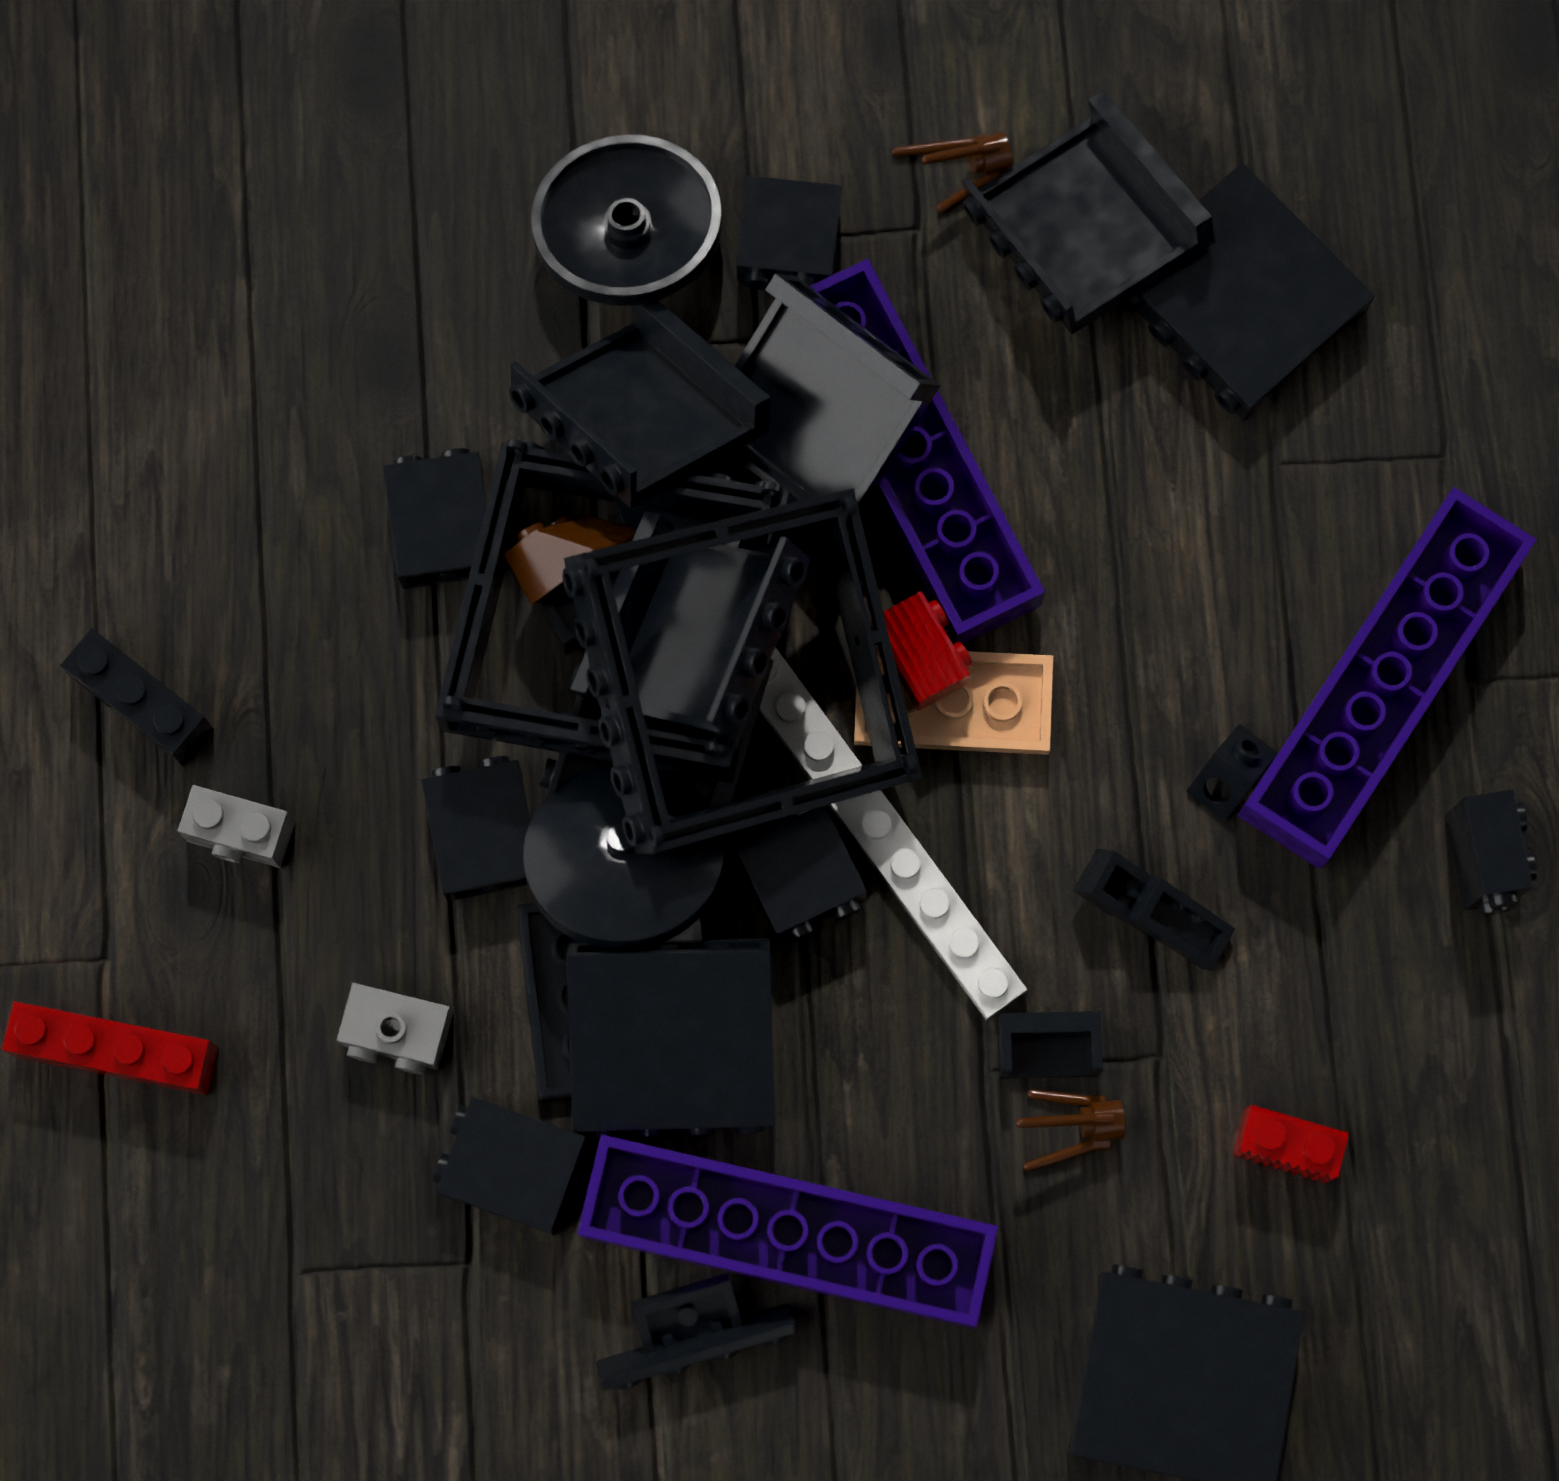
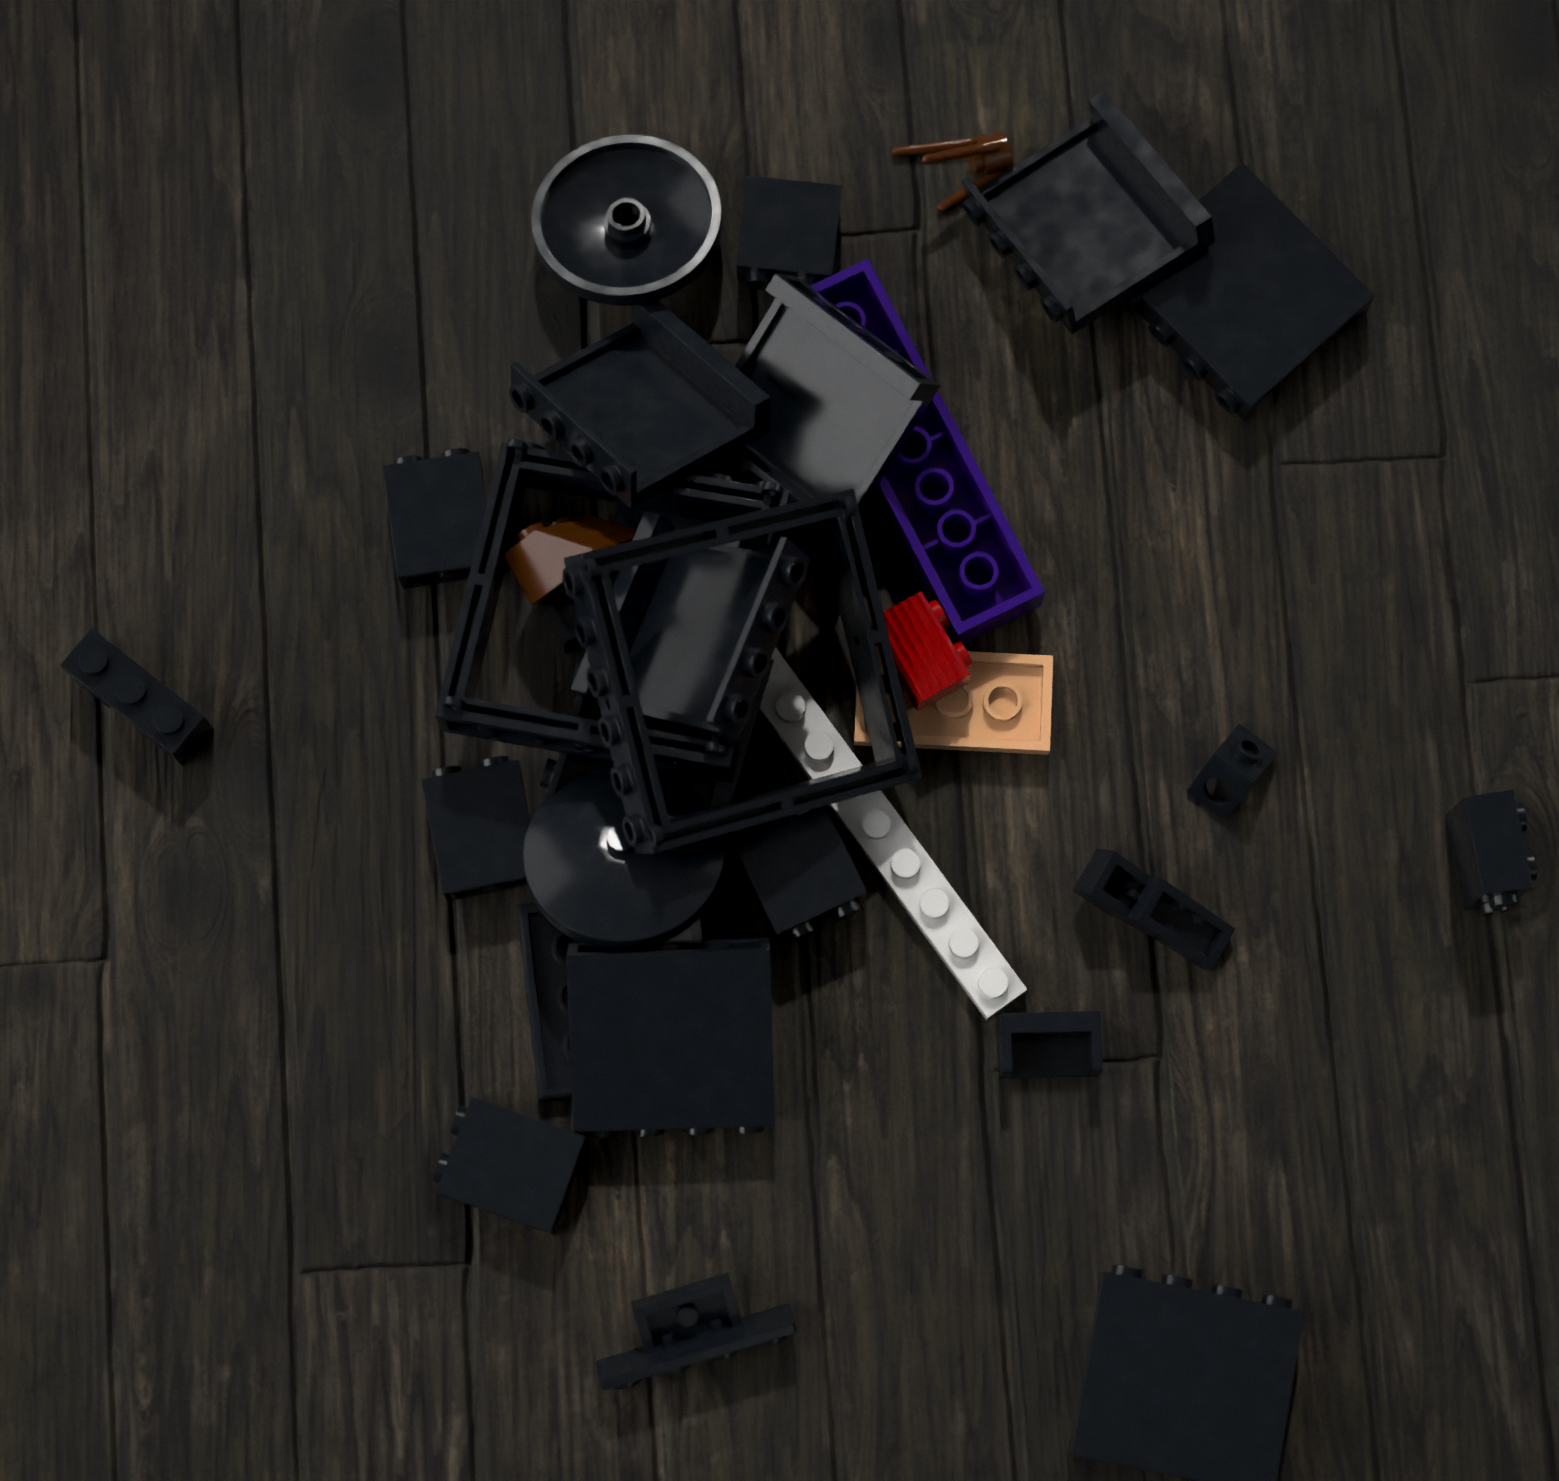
red brick [1,1001,219,1095] -> none
light grey brick [177,785,295,868] -> none
light grey brick [337,982,454,1075] -> none
dark purple brick [577,1135,998,1329] -> none
reddish brown plant [1016,1089,1125,1172] -> none
red brick [1232,1104,1349,1184] -> none
dark purple brick [1237,487,1537,869] -> none

